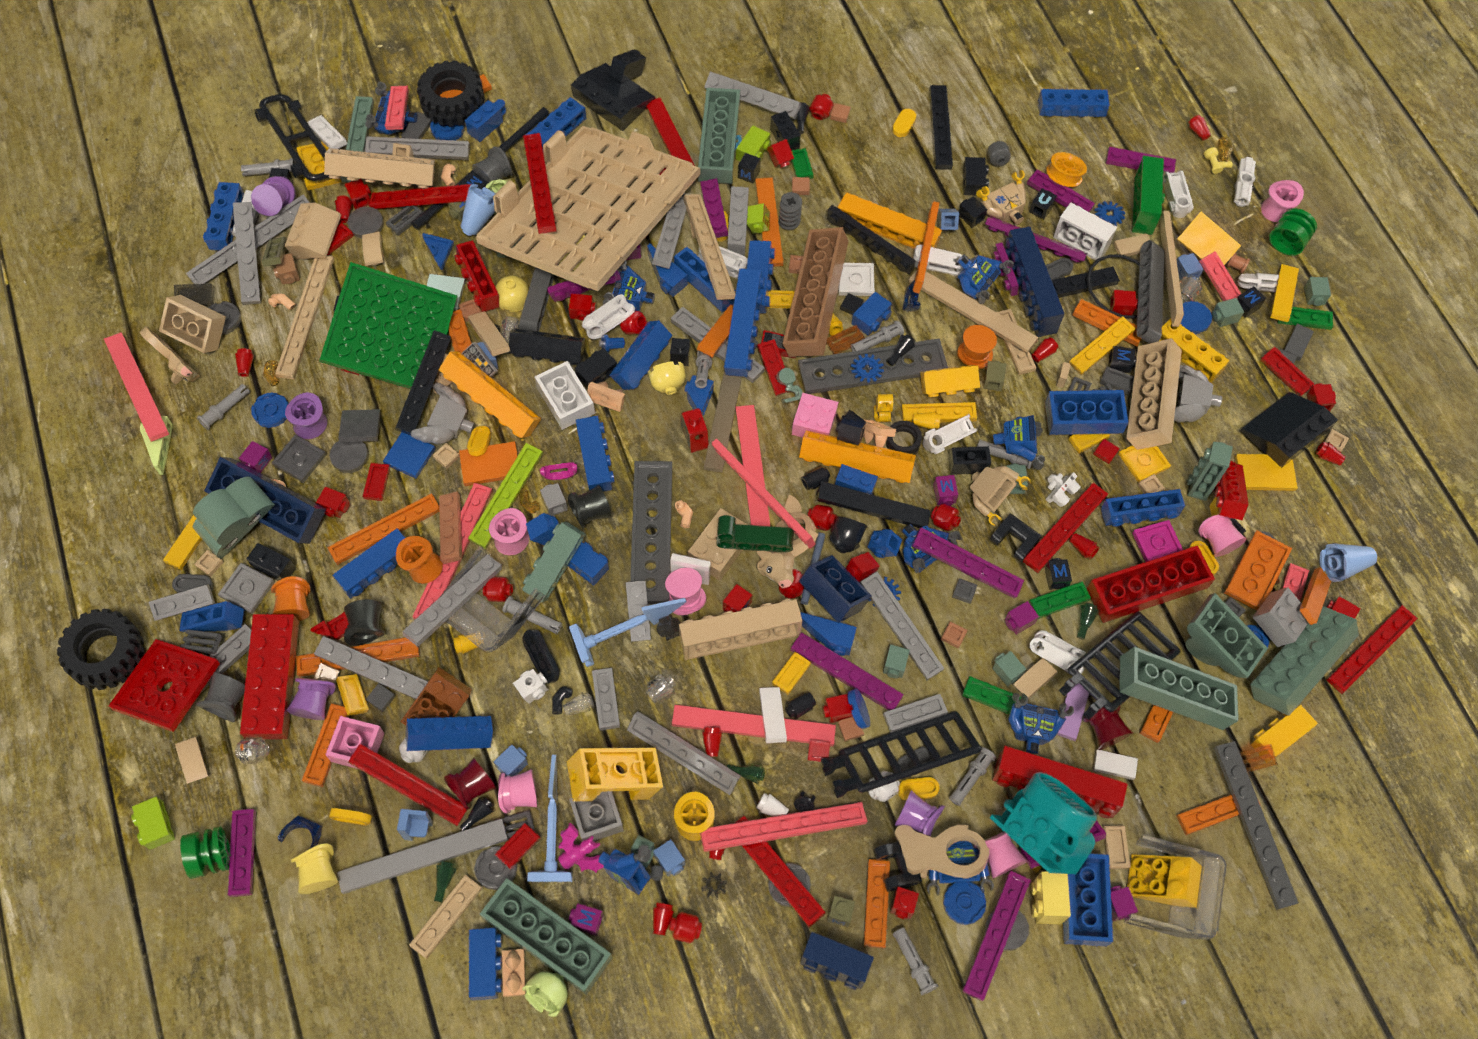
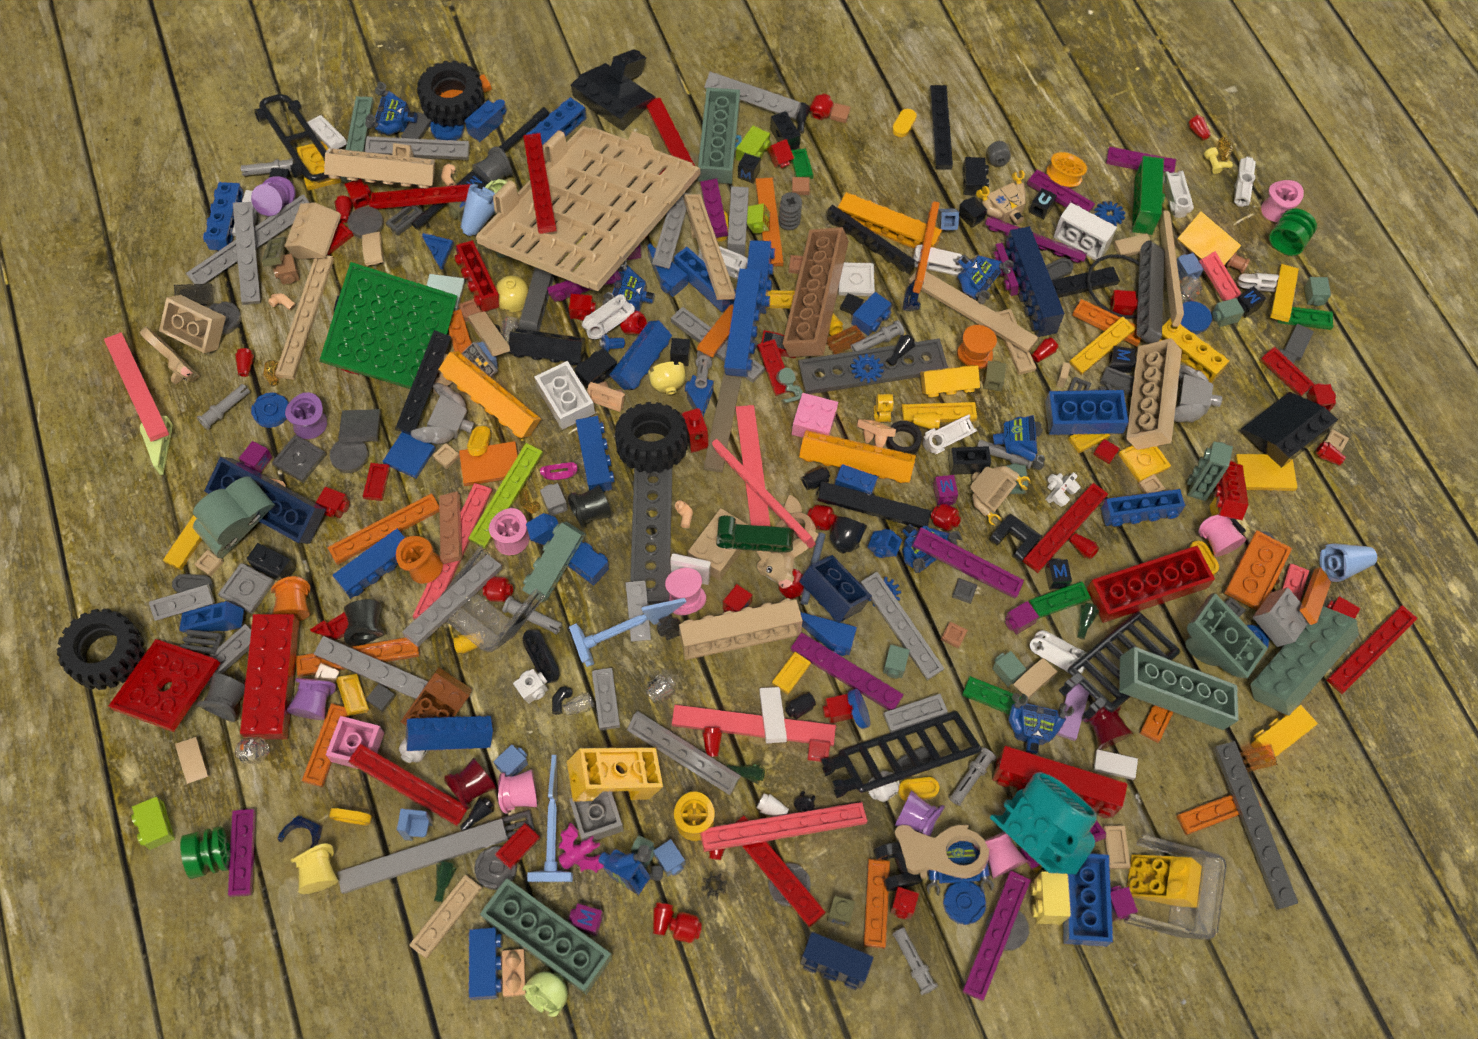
coral tile [385,86,409,130] -> none
black slope [836,410,866,446] -> none
nougat tile [838,717,864,742] -> none
red brick [846,552,880,583] -> none
blue brick [1038,89,1110,117] -> none
dark pink plate [1132,520,1183,562] -> none
none -> black tyre [615,402,688,473]

